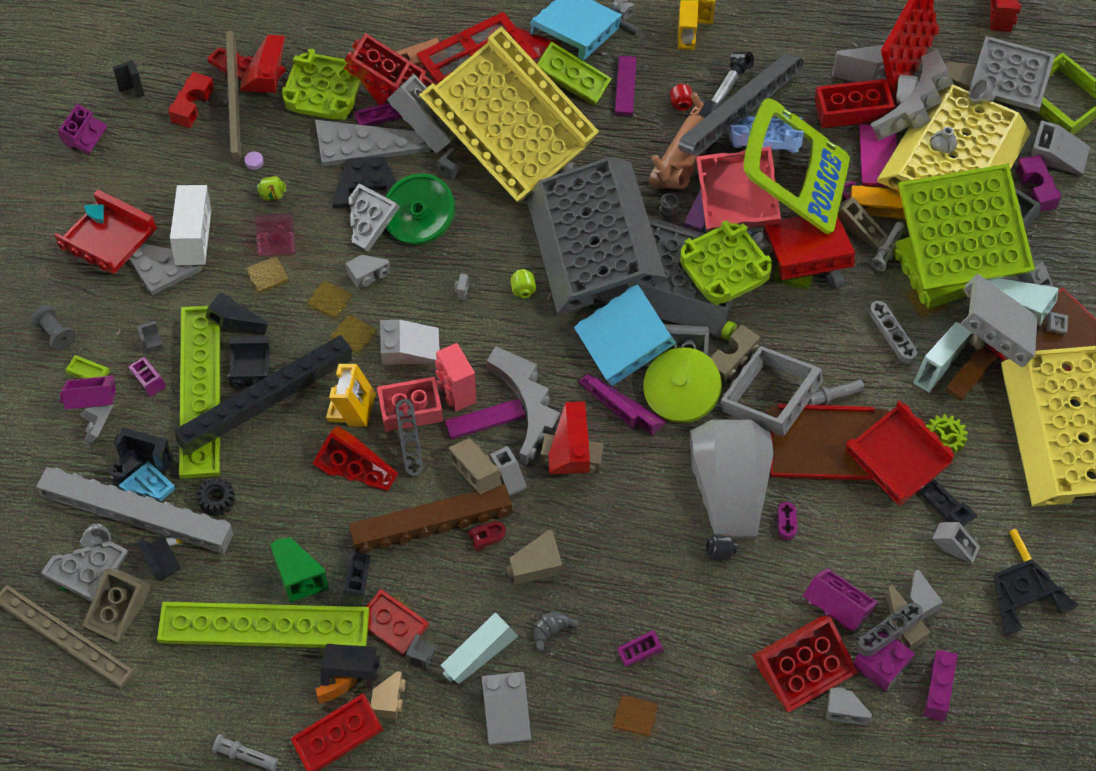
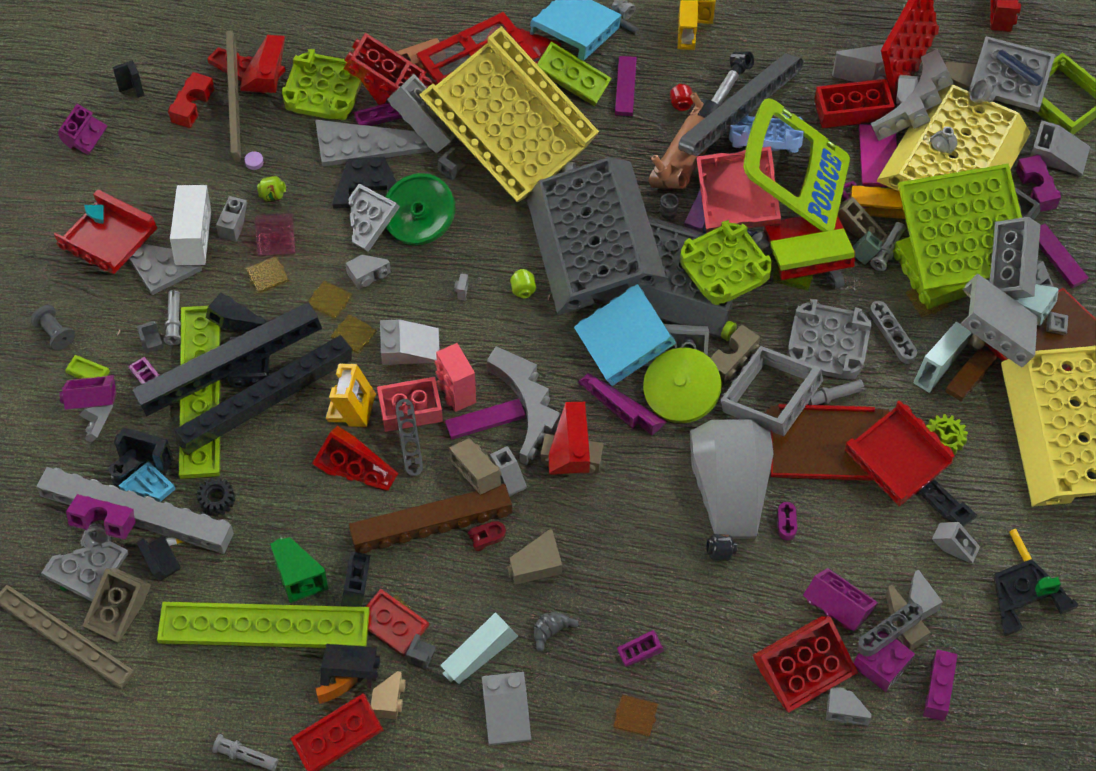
none -> magenta arch [66,494,135,540]
none -> black brick [132,302,322,417]
none -> light grey pin [164,290,181,345]
none -> light grey slope [216,196,247,242]
none -> lime tile [771,228,855,270]
none -> light grey plate [787,299,871,379]
none -> sand green panel [853,231,882,264]
none -> light grey slope [990,217,1041,299]
none -> dark blue axle [996,49,1043,86]
none -> green plate [1035,577,1061,597]
none -> magenta tile [1039,224,1089,288]

